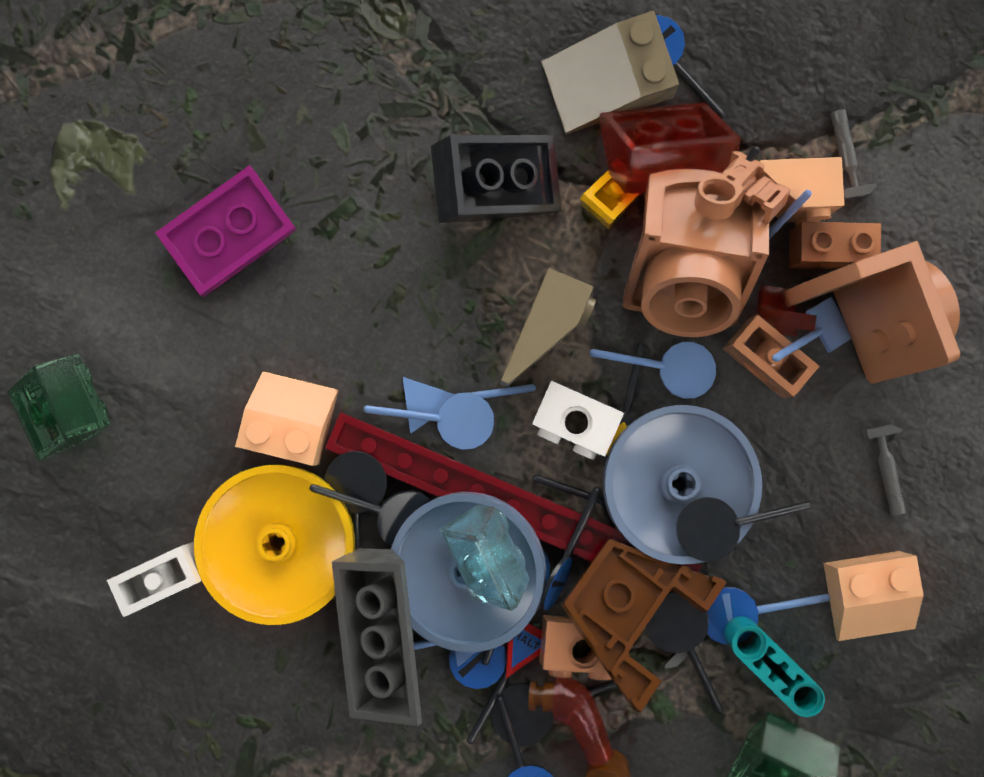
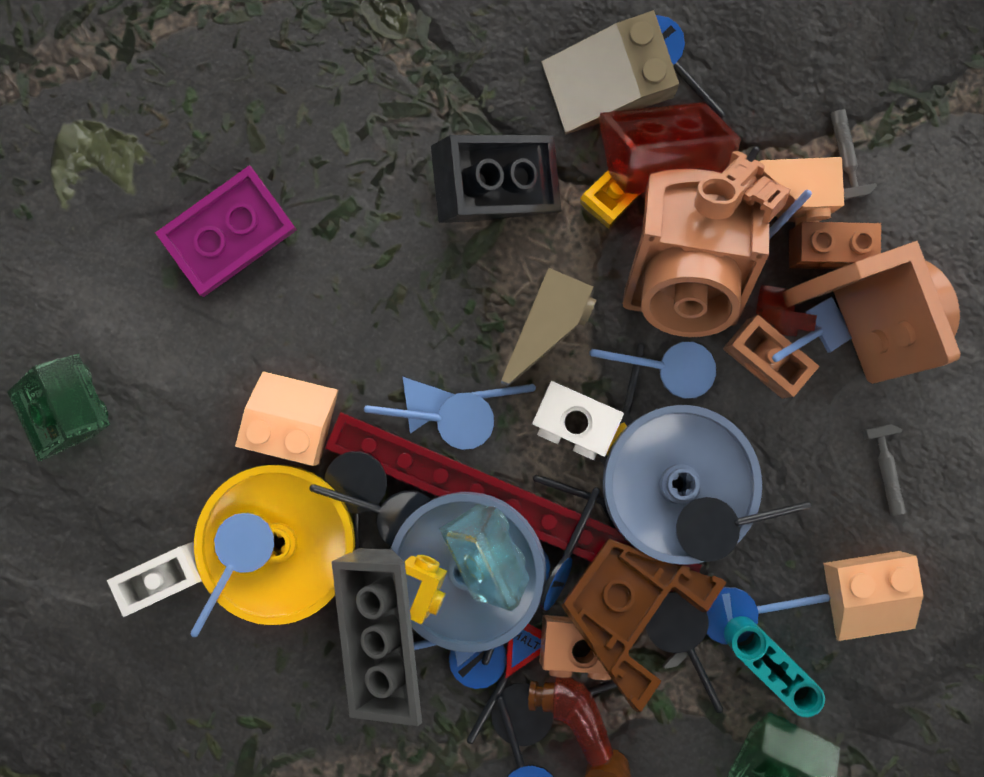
none -> medium blue piece [190,513,275,637]
none -> yellow bracket [405,555,447,624]

